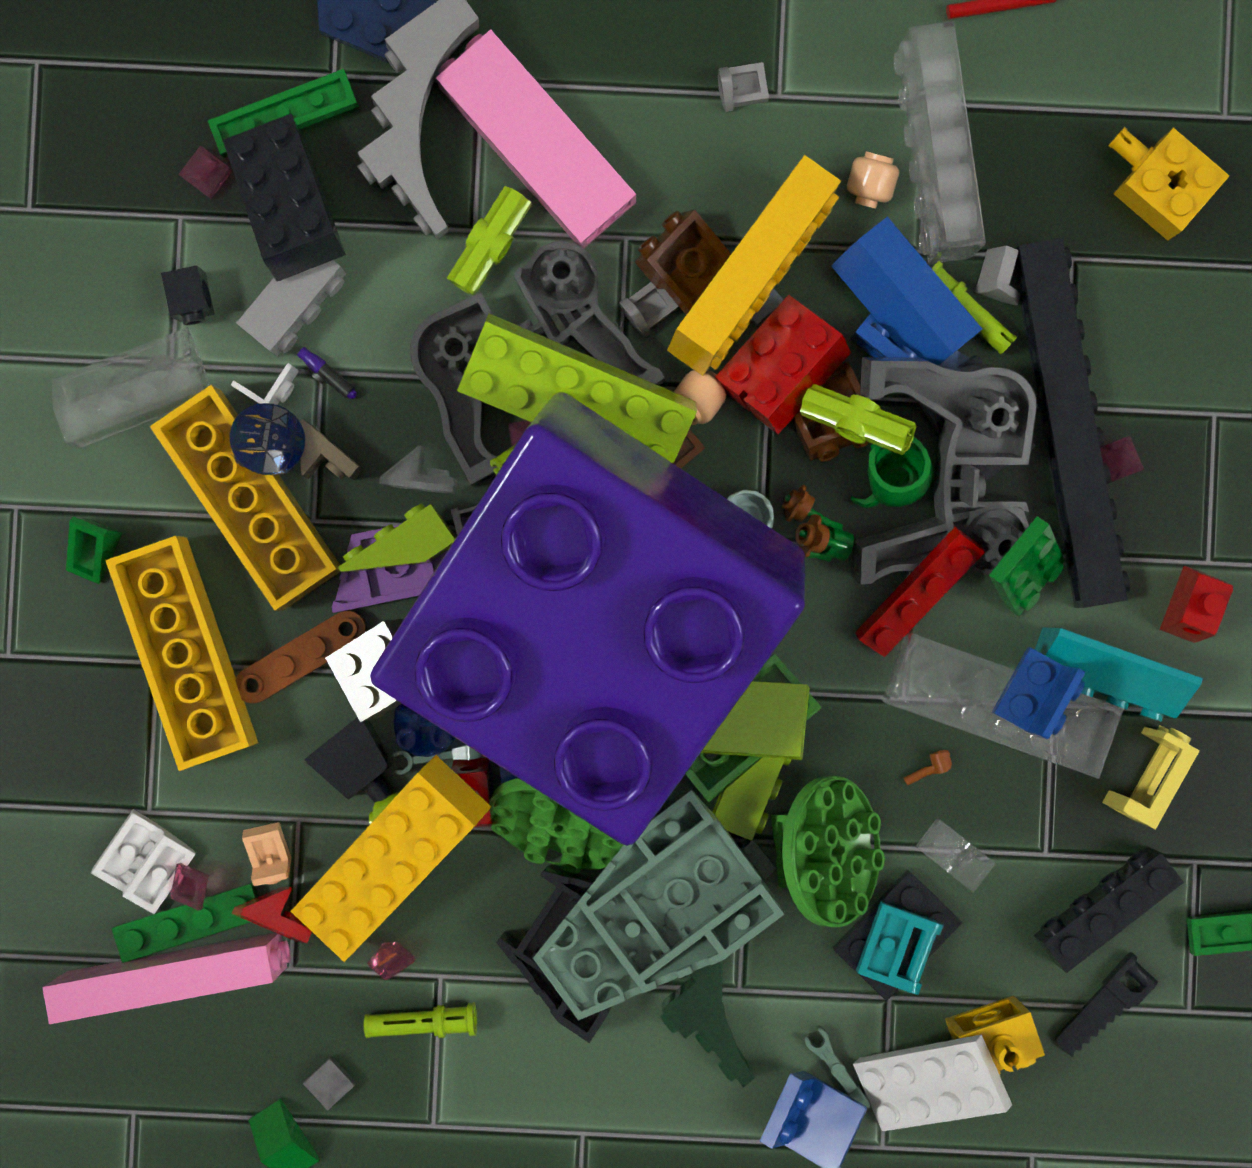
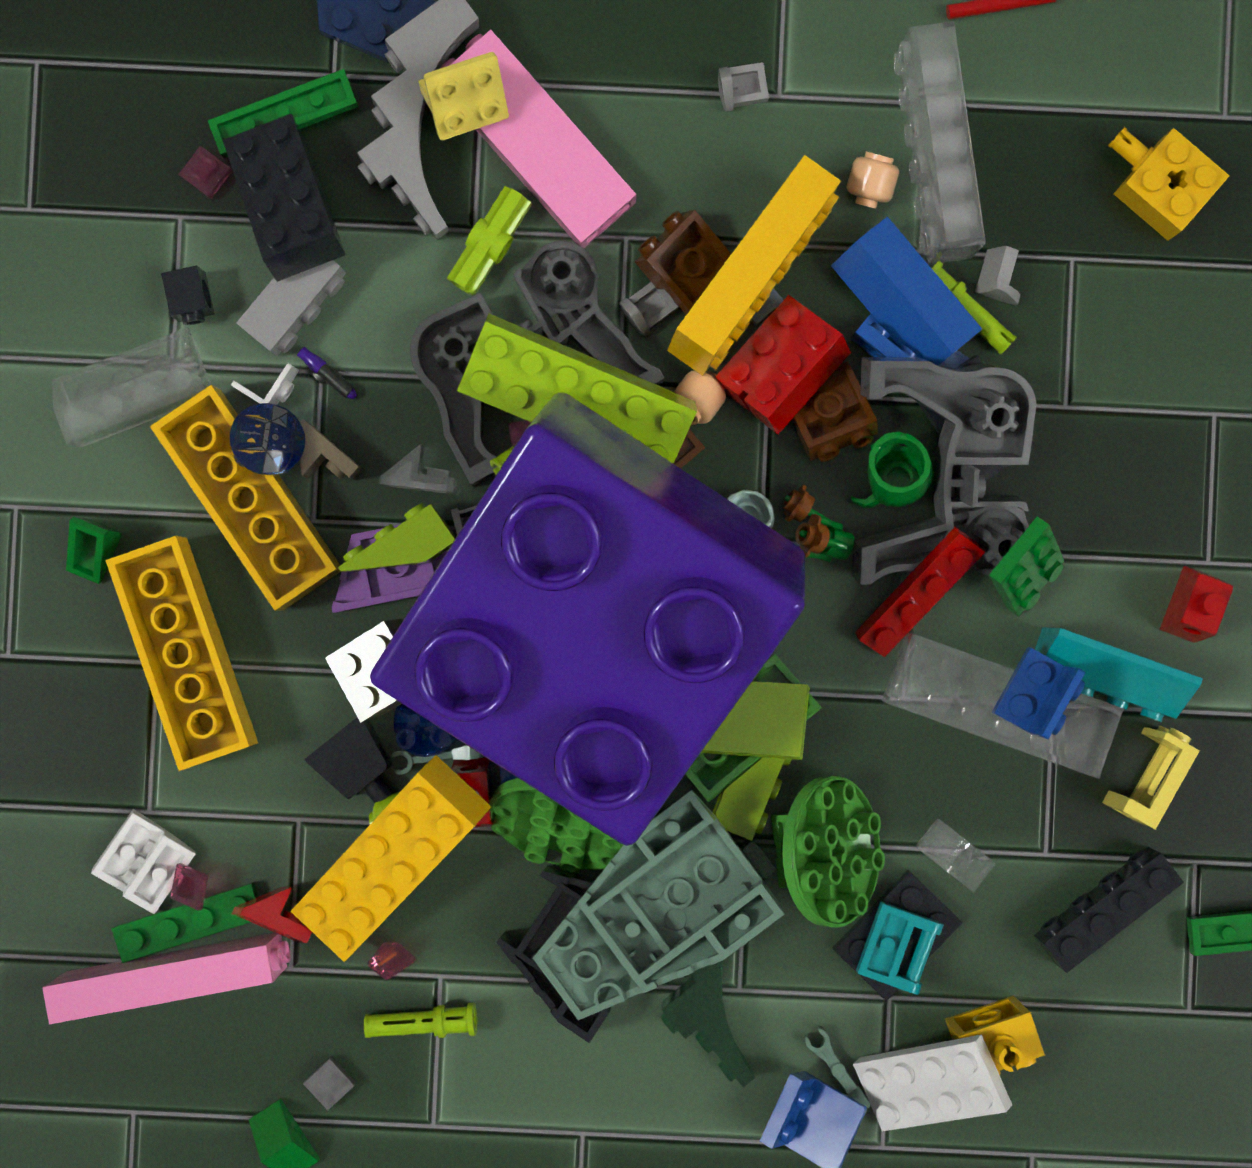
dark orange plate [235,611,367,703] -> none
light nougat bracket [242,822,292,886] -> none
lime piece [800,384,917,455] -> none
dark orange hand [904,750,952,785] -> none
black brick [1014,238,1130,608] -> none
black piece [1055,952,1158,1057] -> none
clear pink slope [1100,436,1144,482] -> none
none -> light yellow bracket [418,52,509,140]

